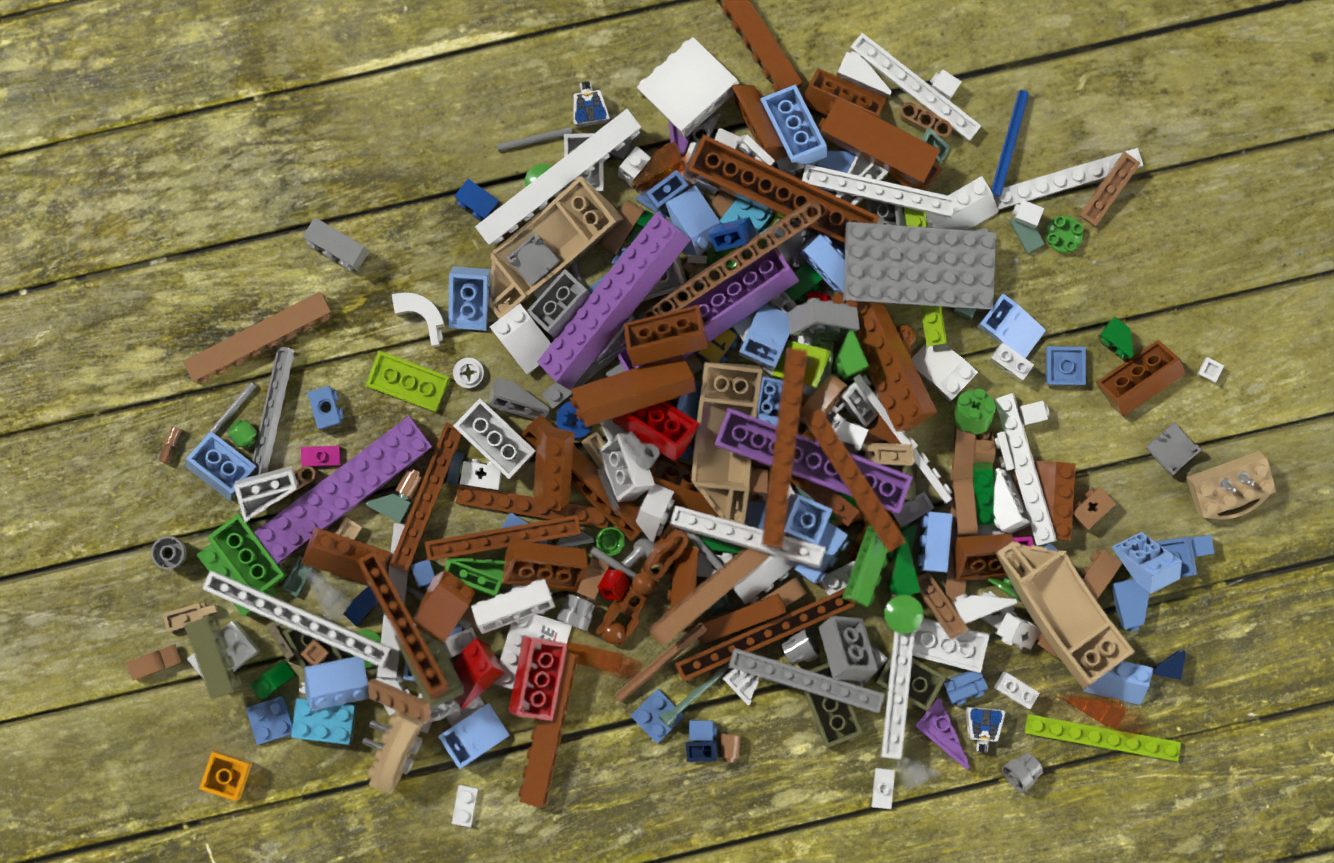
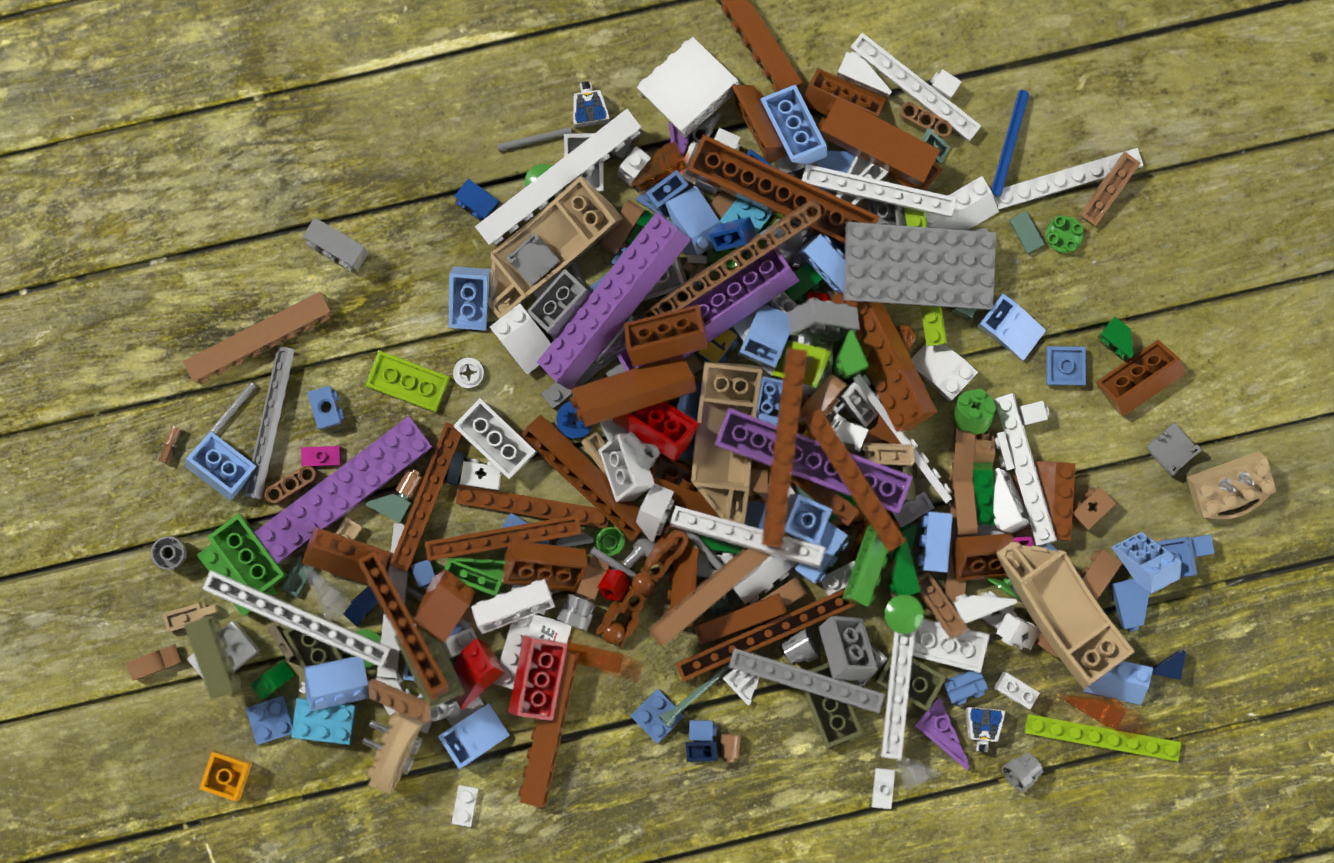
bright green head [228,419,257,448] -> none
white wedge [234,466,297,522] -> none
medium nougat plate [301,640,329,666] -> none
white arch [392,293,445,348] -> none
light grey slope [489,378,549,420] -> none
dark orange slope [533,424,575,511] -> none
light grey piece [596,464,620,515] -> none
medium nougat axle [615,622,707,702] -> none
white plate [736,135,775,166] -> none
white brick [988,343,1034,383] -> none
white brick [1012,200,1044,229] -> none
white plate [1197,357,1224,383] -> none

